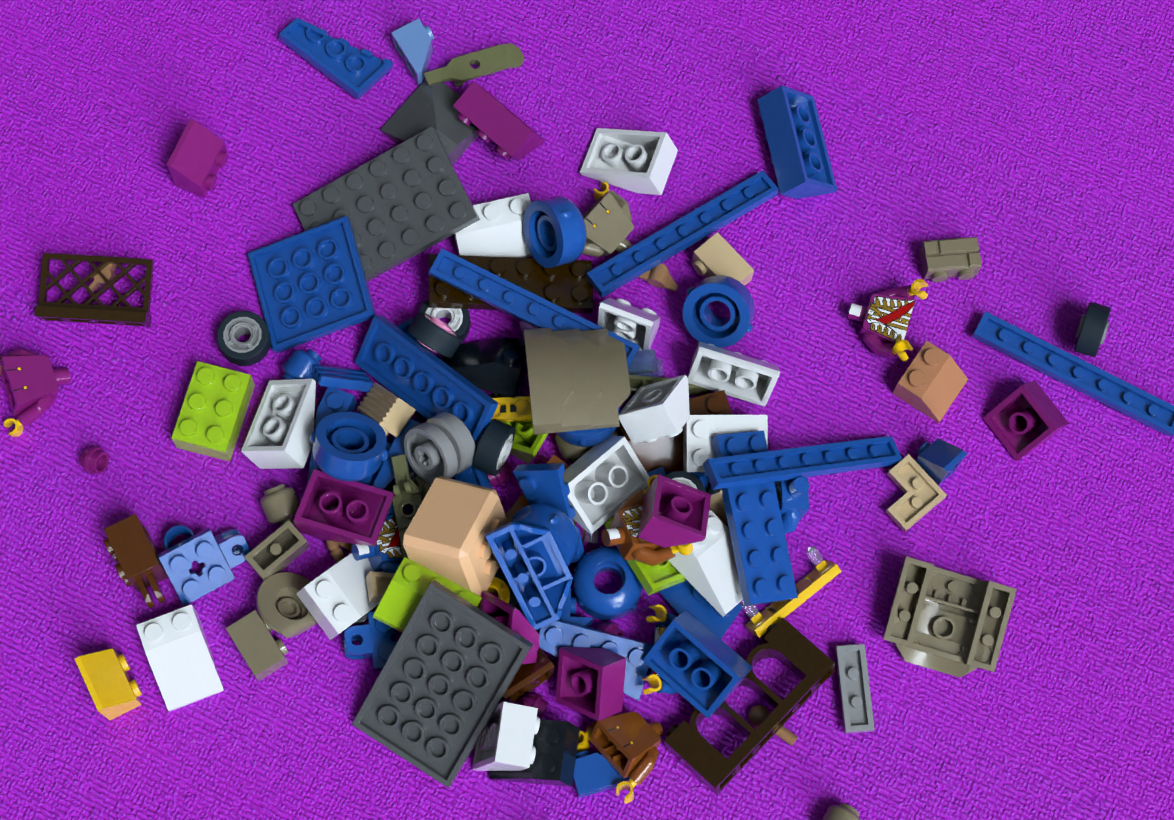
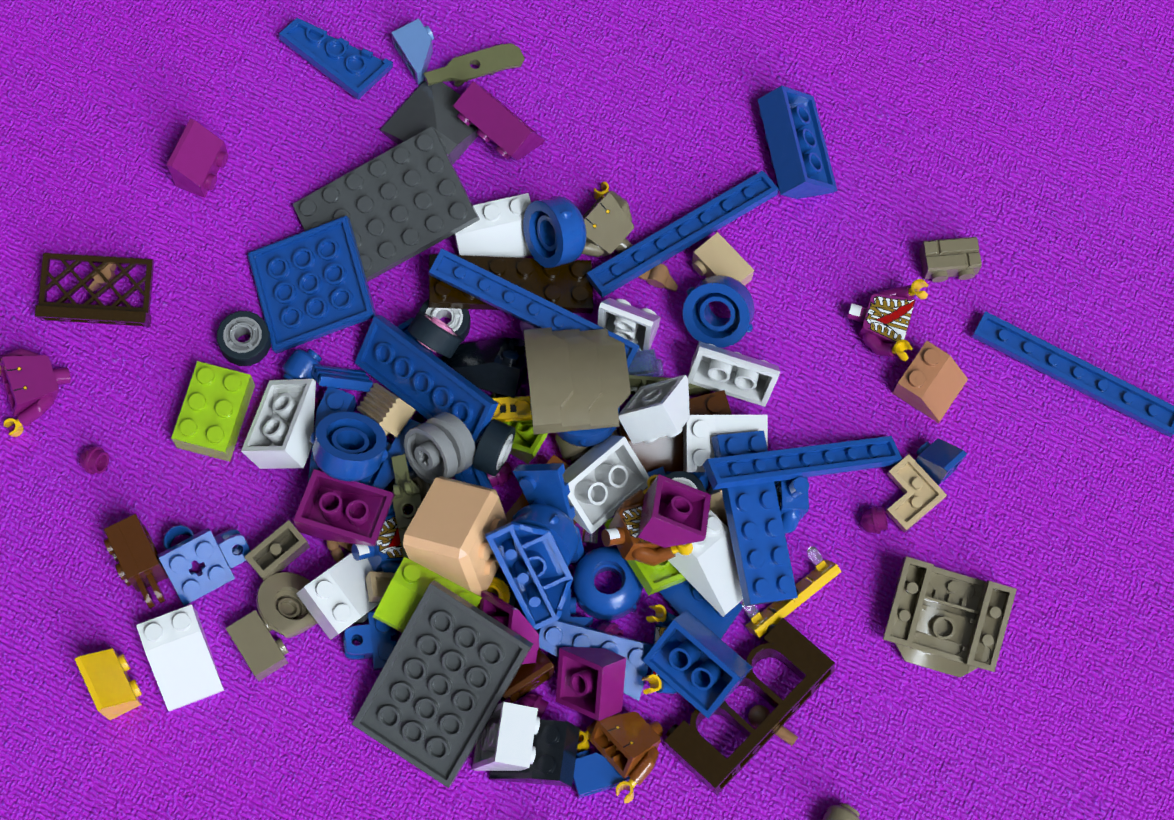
dark tan head [260,484,300,527] -> none
white slope [580,128,678,195] -> none
light grey plate [835,644,875,734] -> none
magenta slope [983,380,1069,462] -> none
black wheel [1074,302,1111,357] -> none
none -> magenta plate [860,506,888,534]

